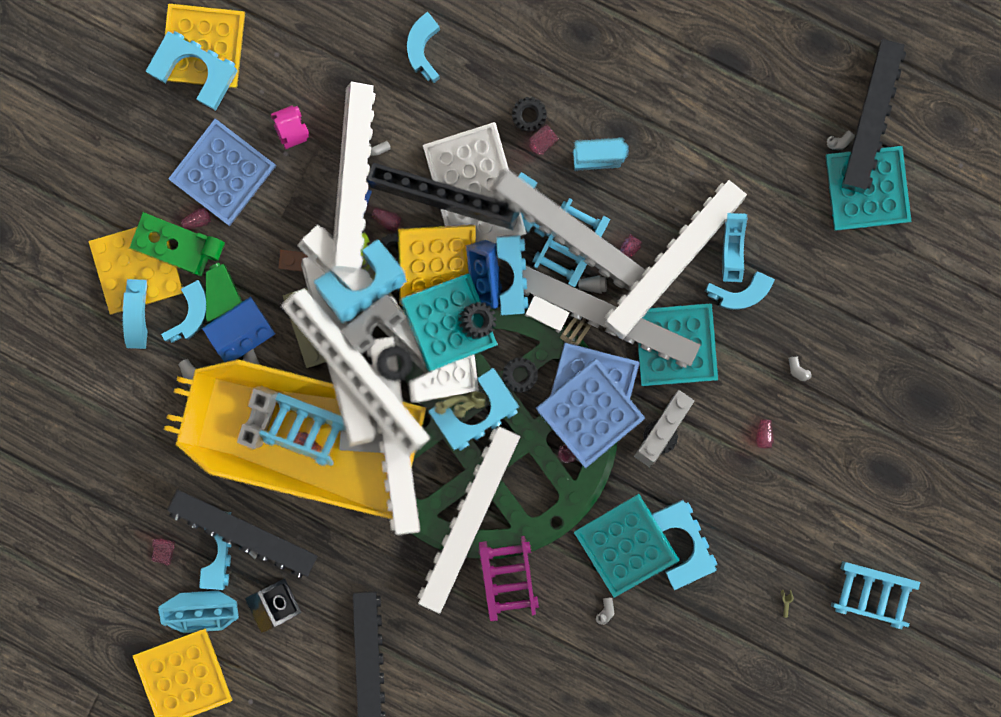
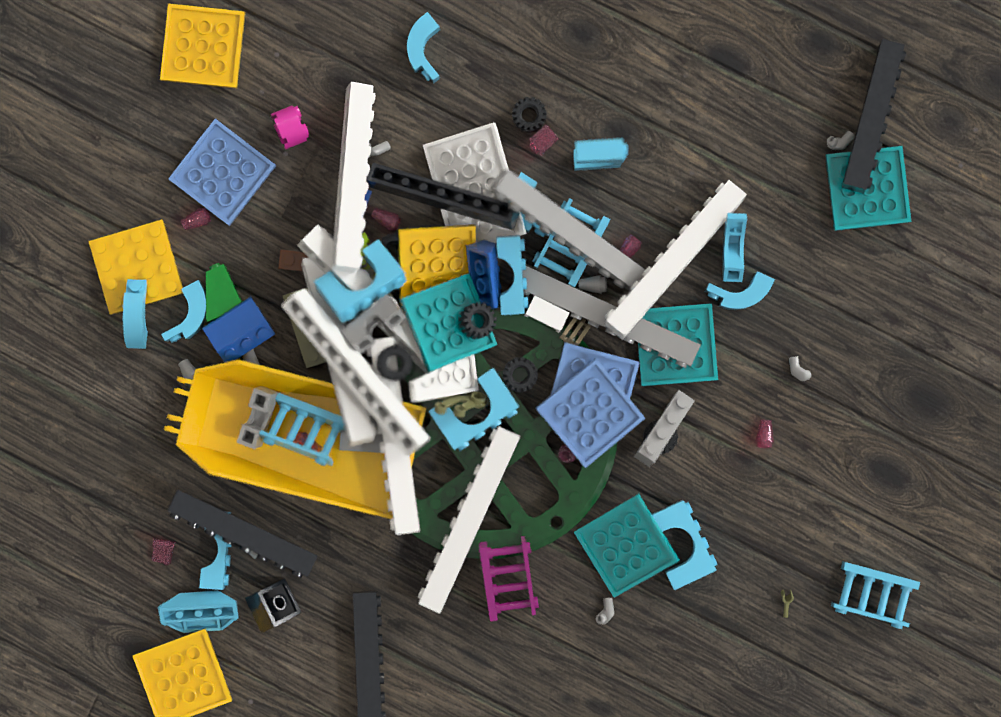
green hinge [129,212,225,277] -> none
medium azure arch [146,31,238,111] -> none

